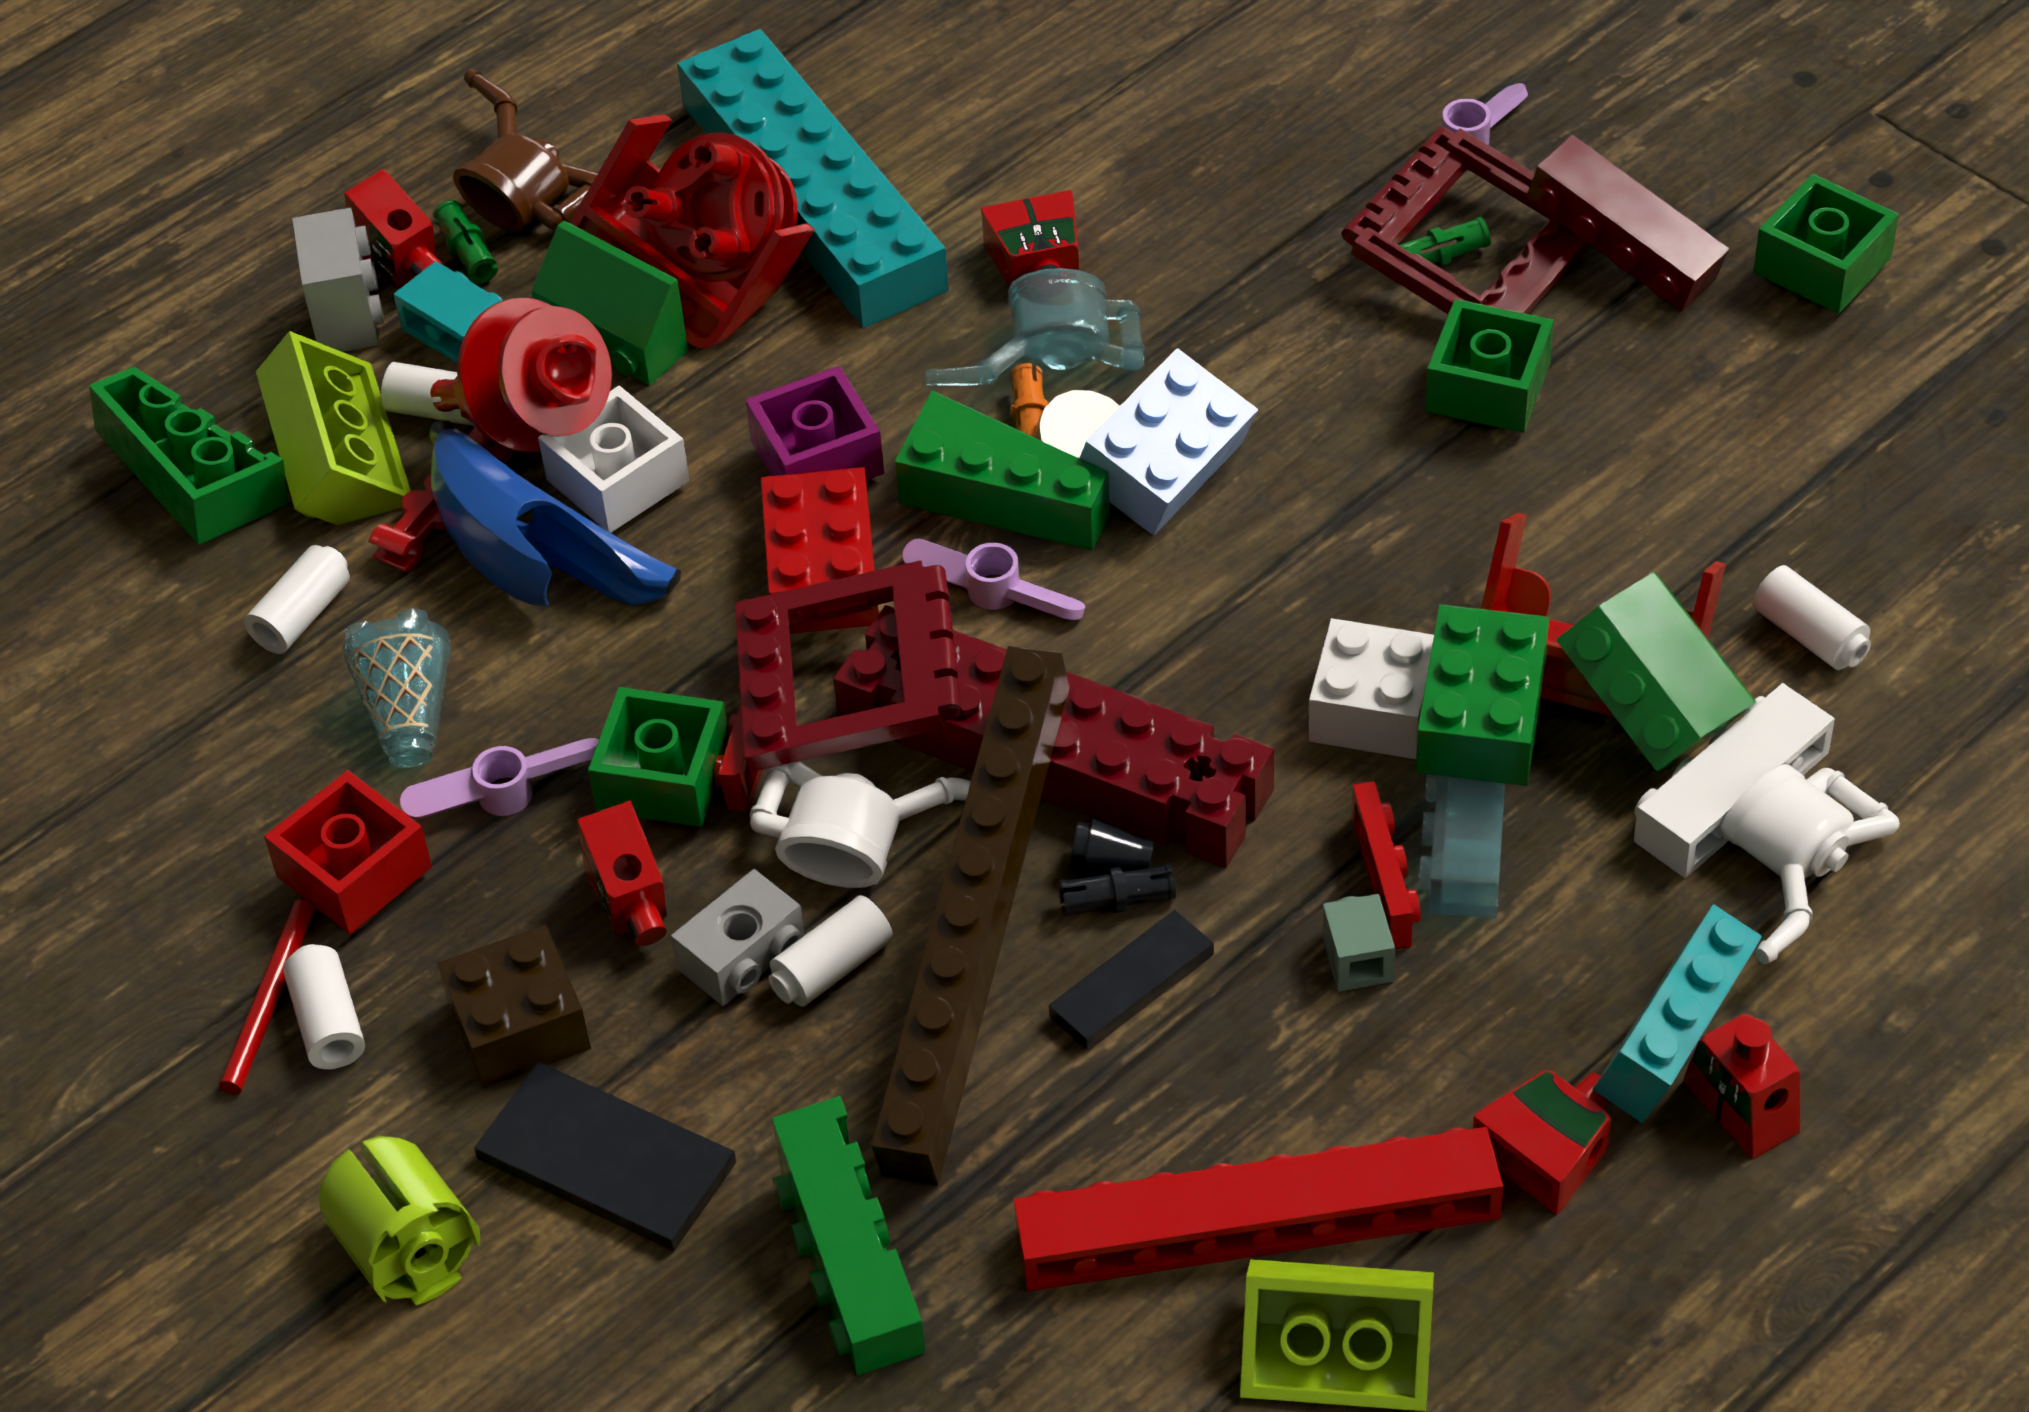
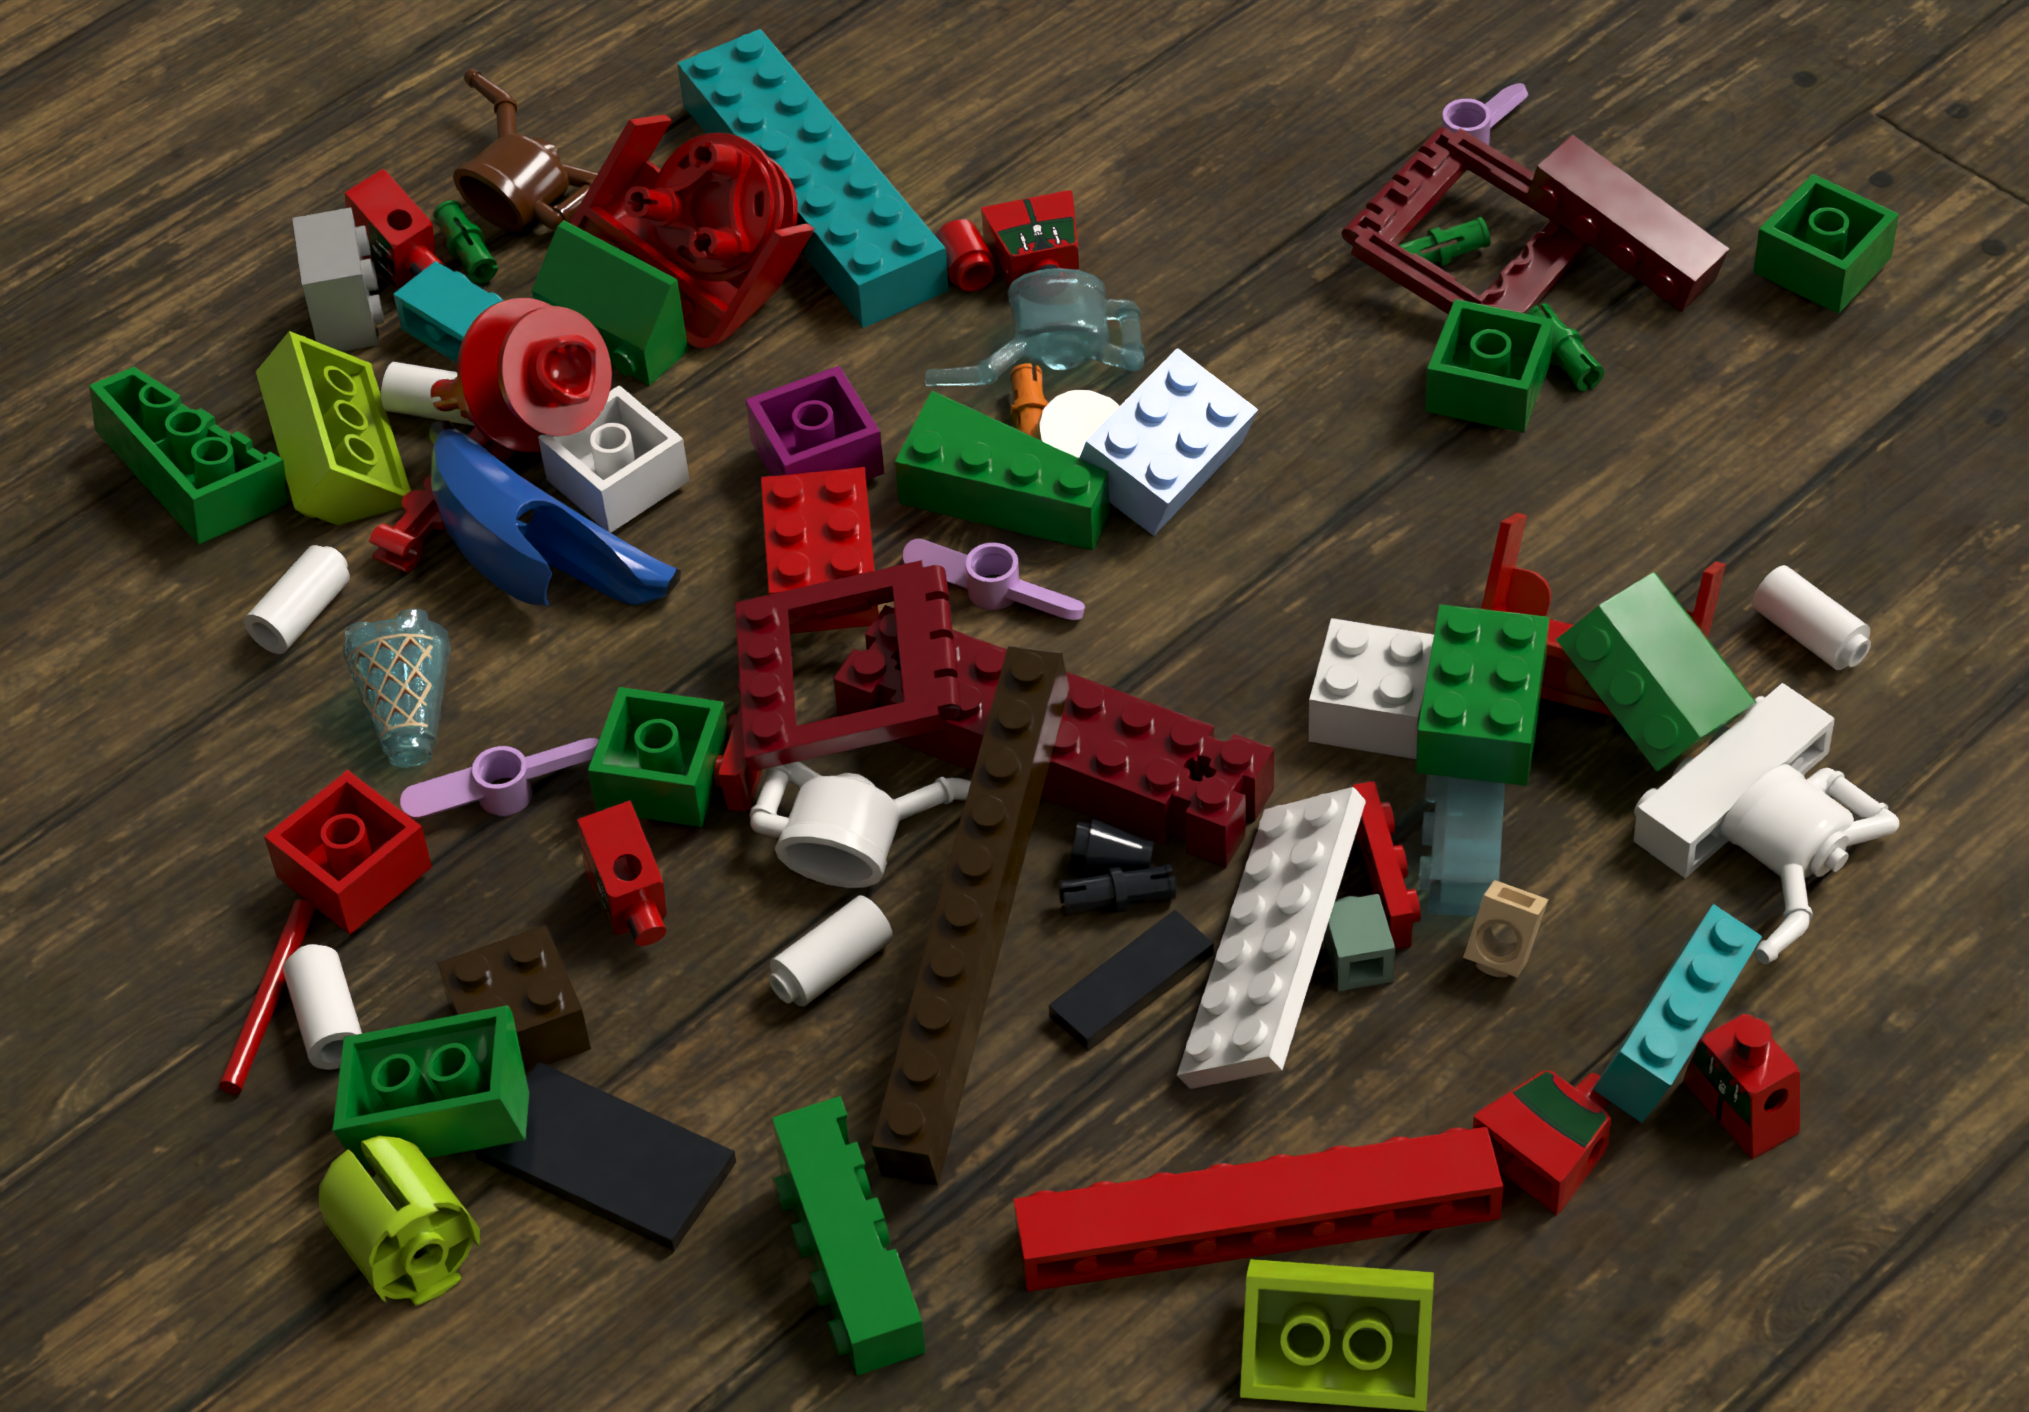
light grey brick [671,869,805,1006] -> none
none -> green slope [333,1005,529,1170]
none -> red brick [935,219,995,291]
none -> white plate [1177,787,1366,1089]
none -> tan brick [1463,880,1549,978]
none -> green pin [1527,303,1605,391]

